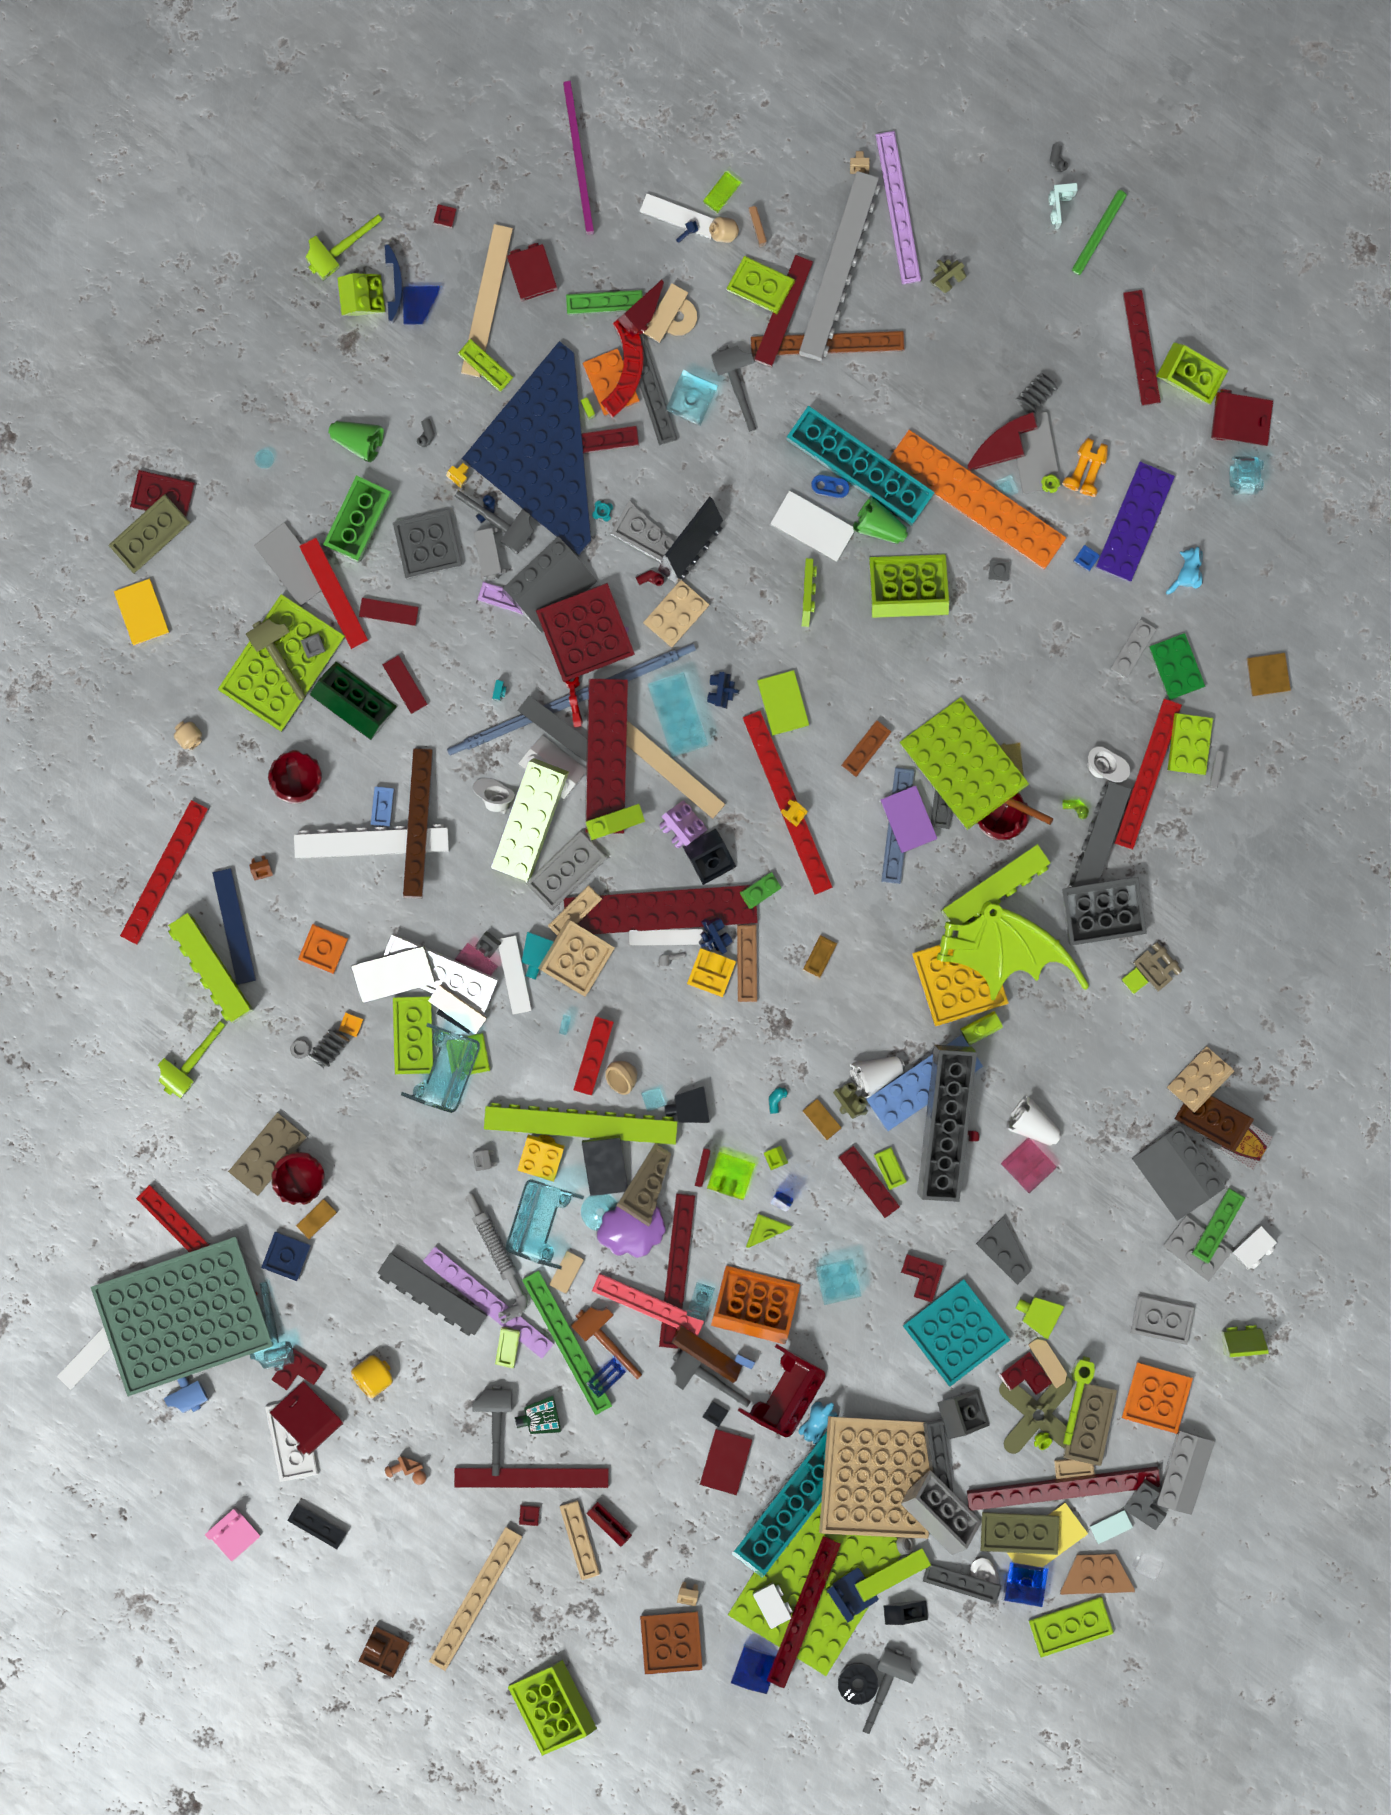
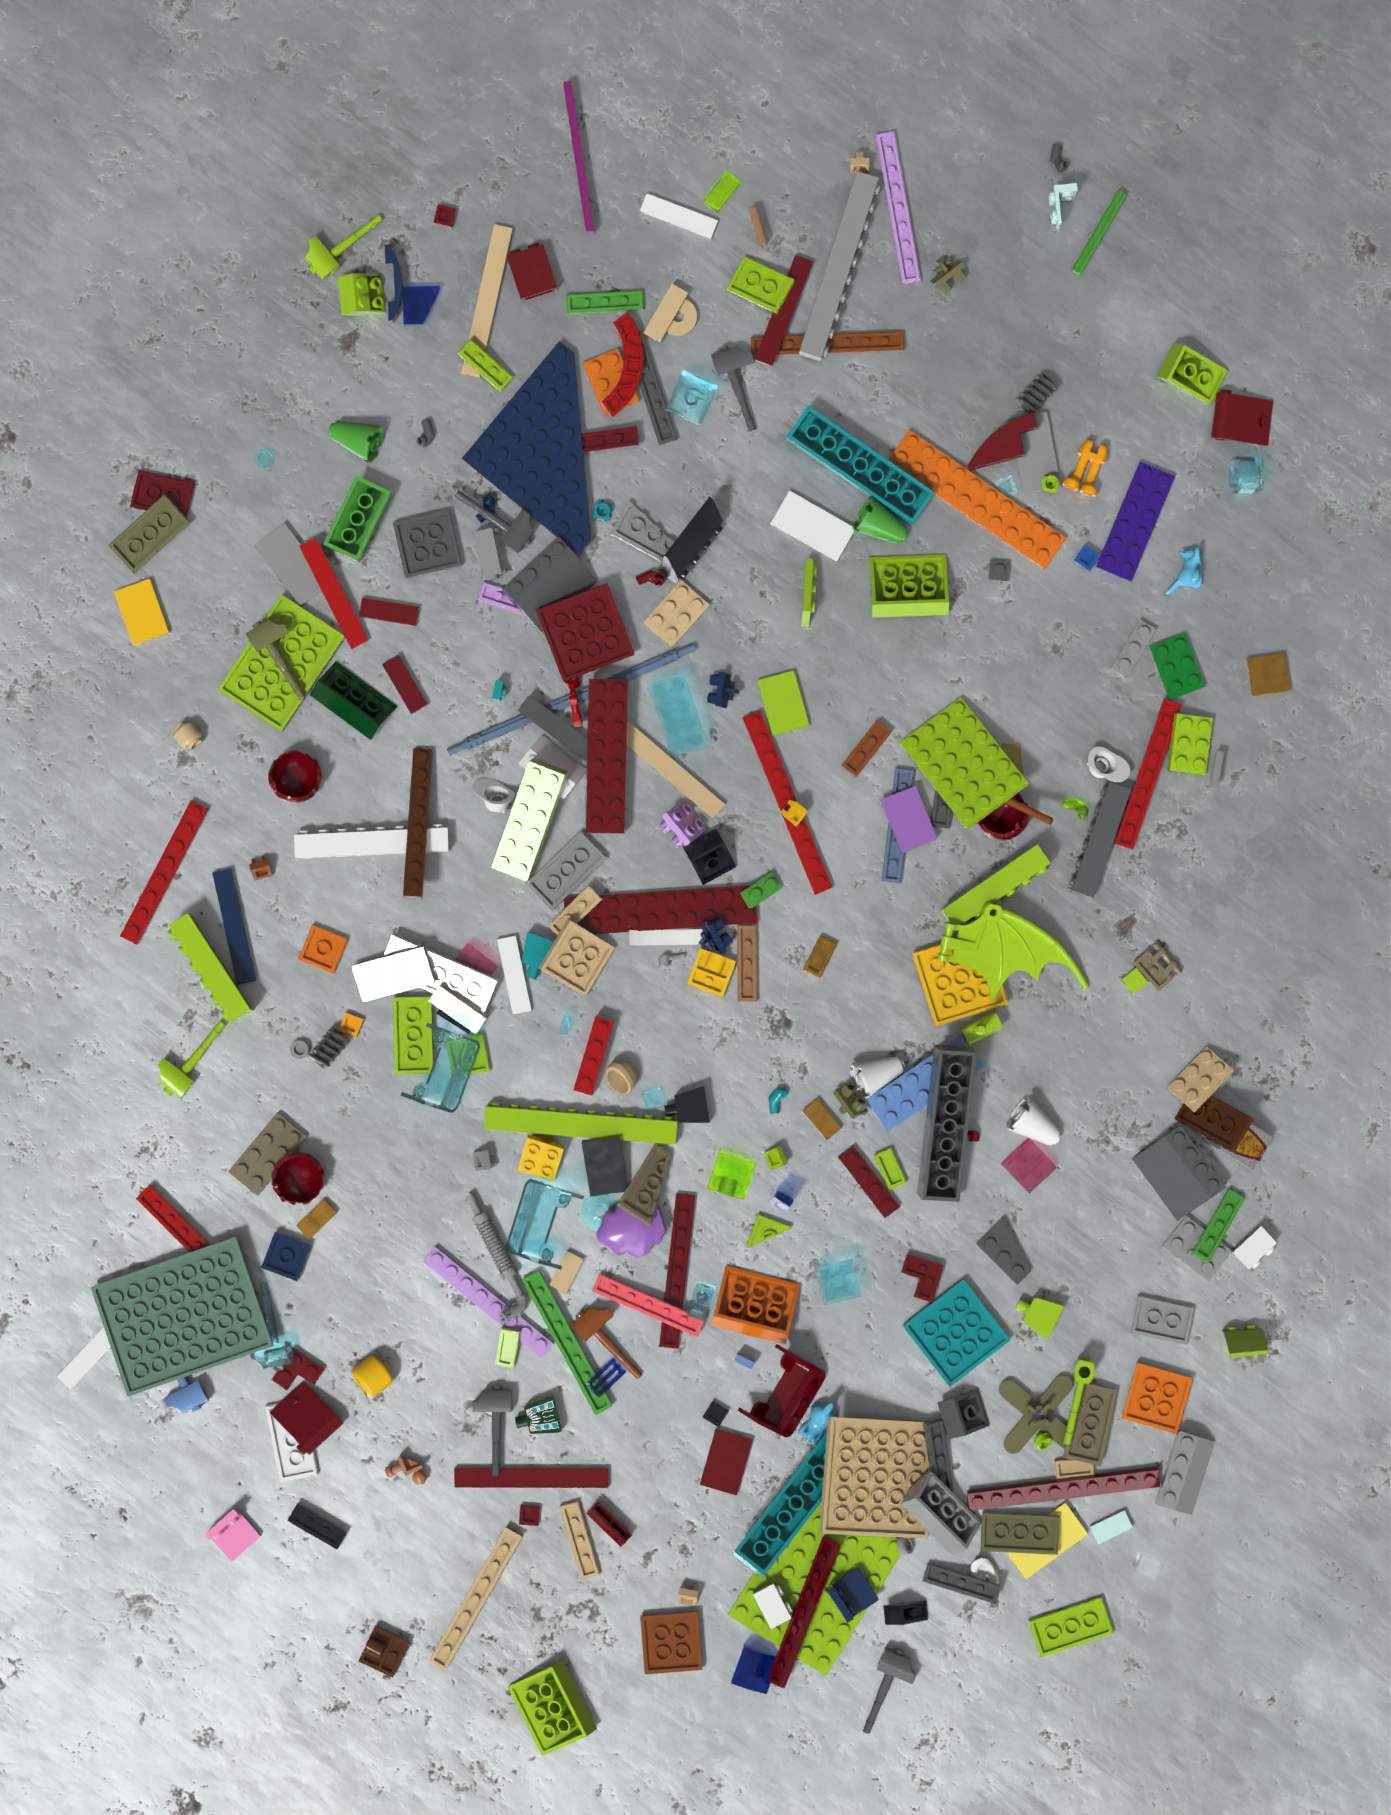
flat silver tile [301,634,326,659] -> none
medium blue plate [371,787,394,827] -> none
dark grey brick [377,1253,487,1336] -> none
yellow tile [446,463,469,488] -> none
dark grey tile [475,931,501,958] -> none
lime tile [581,397,595,420] -> none
lime slope [584,804,645,840] -> none
dark red slope [618,279,664,337] -> none
dark grey piece [671,1350,751,1408] -> none
reddish brown tile [672,1326,742,1383] -> none
dark blue hand [676,221,698,243] -> none
dark red tile [694,1148,711,1187] -> none
tan head [709,217,739,243] -> none
blue plate [811,475,849,499] -> none
black wheel [838,1662,878,1705] -> none
lime tile [854,1548,931,1602] -> none
dark red plate [999,1352,1052,1395] -> none
clear blue slope [1002,1562,1048,1608] -> none
tan piece [1028,1339,1067,1389] -> none
medium nougat wing [1060,1553,1135,1595] -> none
dark grey slope [1062,877,1147,946] -> none
dark red plate [1123,290,1161,406] -> none
dark grey plate [1124,1479,1167,1530] -> none

